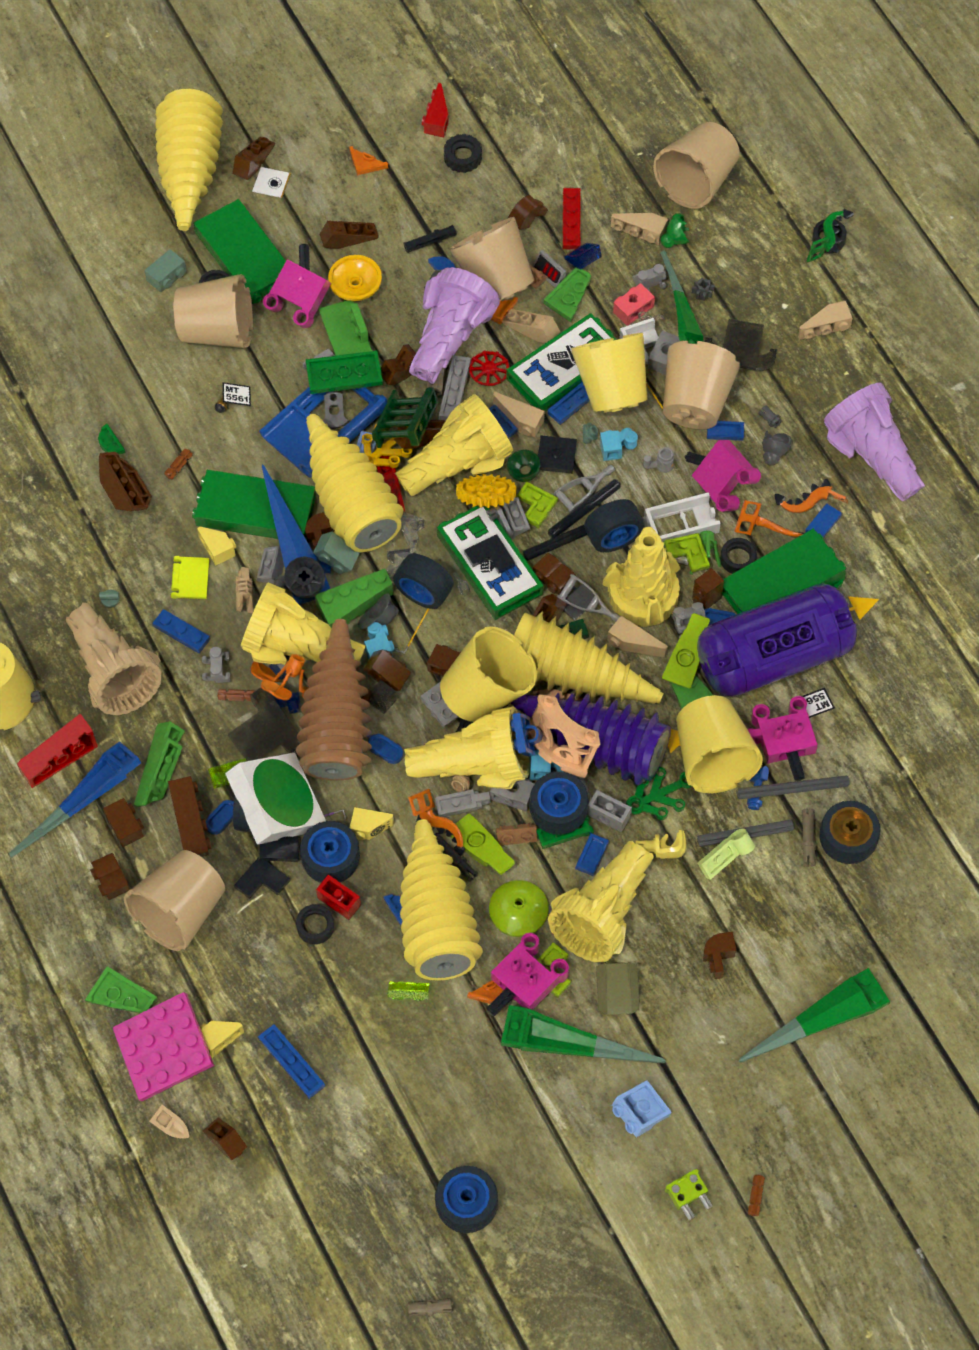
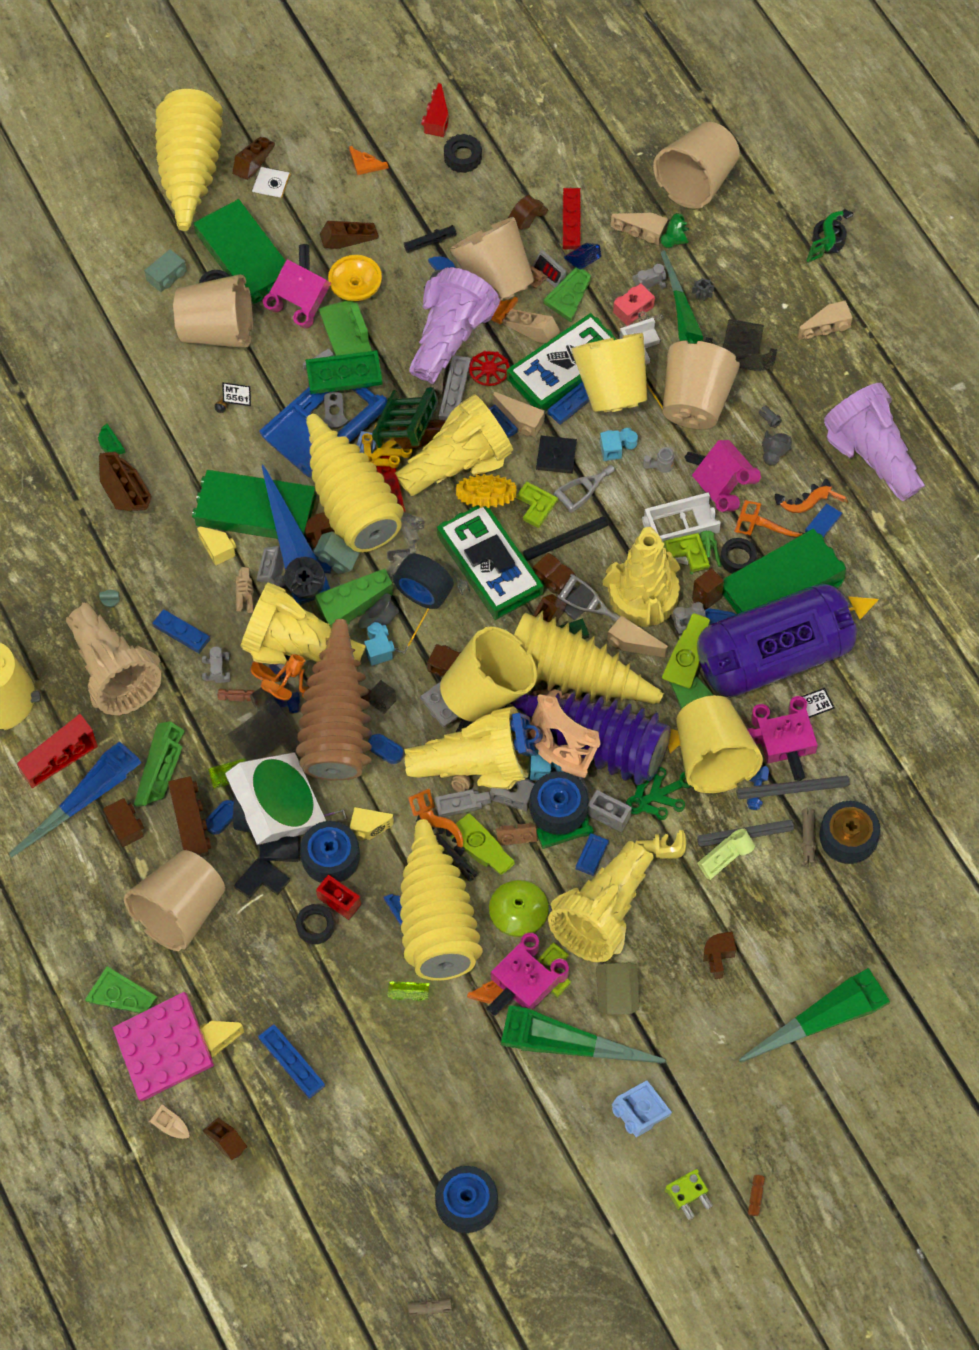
reddish brown brick [90,852,130,900] -> none
dark orange axle [164,449,193,480] -> none
neon yellow piece [171,556,209,599] -> none
reddish brown brick [363,649,411,693] -> none
reddish brown brick [380,344,416,385] -> none
flat silver piece [486,506,515,540] -> none
light grey slope [499,497,530,537] -> none
dark green piece [507,449,541,482] -> none
black axle [548,479,621,538] -> none
sand green plate [583,423,598,444] -> none
black wheel [584,499,645,553] -> none
light grey brick [647,331,680,375] -> none
blue tile [707,421,744,441] -> none

